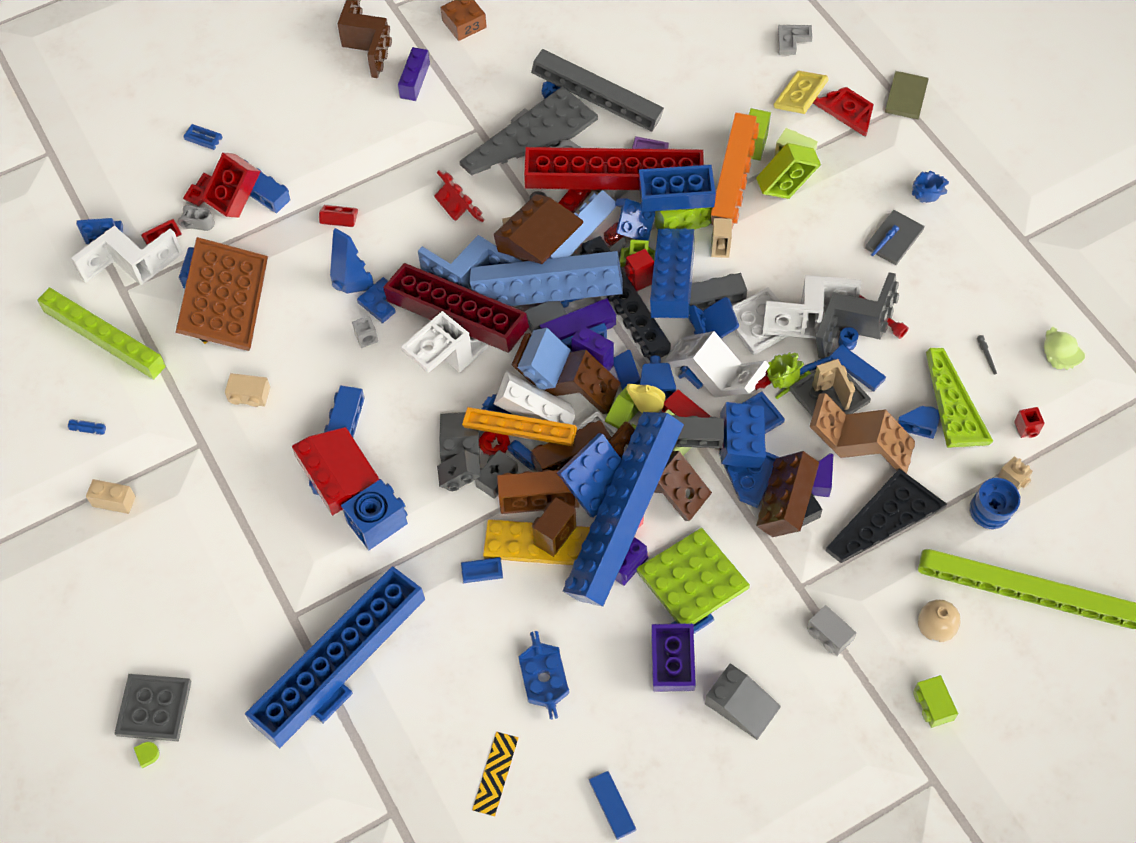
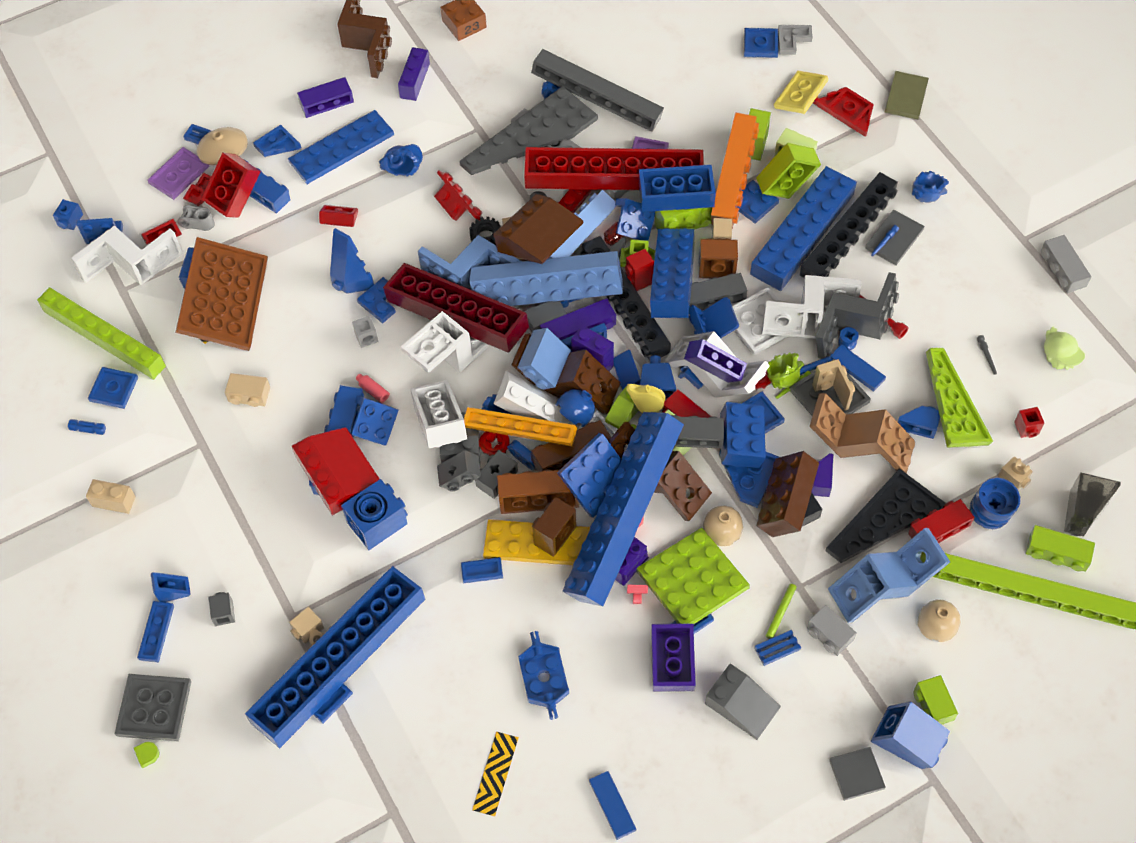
none -> blue brick [53,199,83,230]
none -> blue plate [88,367,139,409]
none -> blue tile [137,601,174,663]
none -> medium lavender tile [147,147,210,200]
none -> blue slope [151,572,191,602]
none -> tan dish [196,127,248,165]
none -> dark grey brick [208,592,235,626]
none -> blue wing [253,125,301,157]
none -> blue plate [288,110,394,184]
none -> tan brick [289,606,324,646]
none -> dark purple brick [297,77,354,118]
none -> blue bracket [351,395,399,446]
none -> coral cylinder [356,374,390,403]
none -> blue hair [379,144,423,177]
none -> white brick [411,380,467,448]
none -> black tyre [469,216,501,245]
none -> blue cylinder [556,389,595,427]
none -> coral tile [627,585,648,604]
none -> brick [684,339,747,383]
none -> dark orange brick [699,239,738,279]
none -> tan cylinder [703,506,743,546]
none -> blue plate [738,180,779,224]
none -> blue plate [744,28,778,58]
none -> blue brick [750,166,857,291]
none -> blue tile [754,630,801,666]
none -> lime bar [765,584,797,639]
none -> black brick [799,172,898,279]
none -> medium blue bracket [828,528,950,623]
none -> dark grey tile [829,747,886,801]
none -> slope [871,702,950,769]
none -> red brick [908,499,975,543]
none -> lime brick [1026,525,1095,572]
none -> light grey brick [1041,235,1092,293]
none -> clear smoke slope [1064,472,1121,536]

